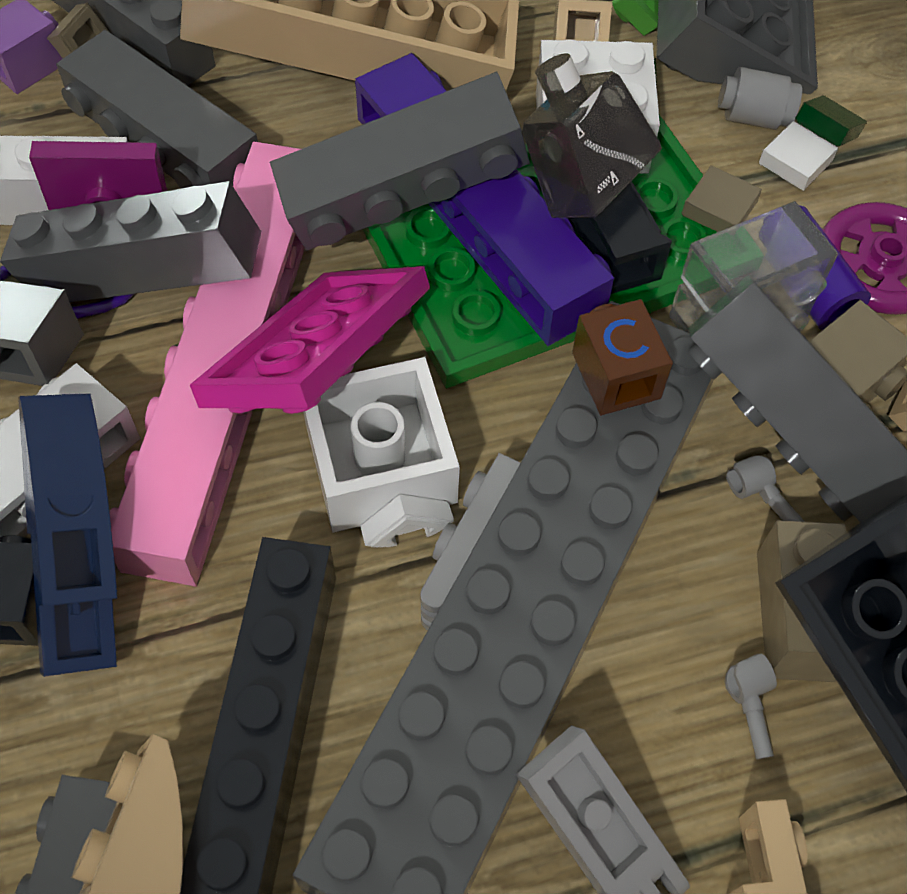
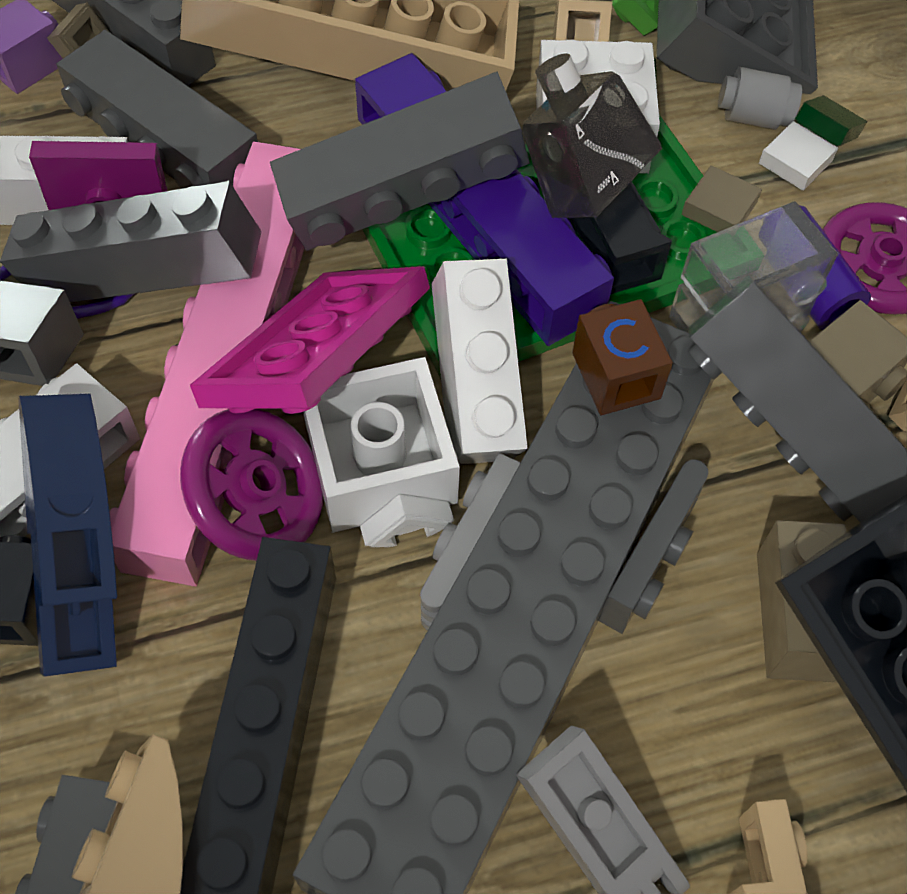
light grey hand [724,654,777,759] -> none
light grey hand [726,456,805,522] -> none
none -> magenta plate [180,409,323,561]
none -> white brick [432,258,528,465]
none -> dark grey hinge [599,460,709,634]

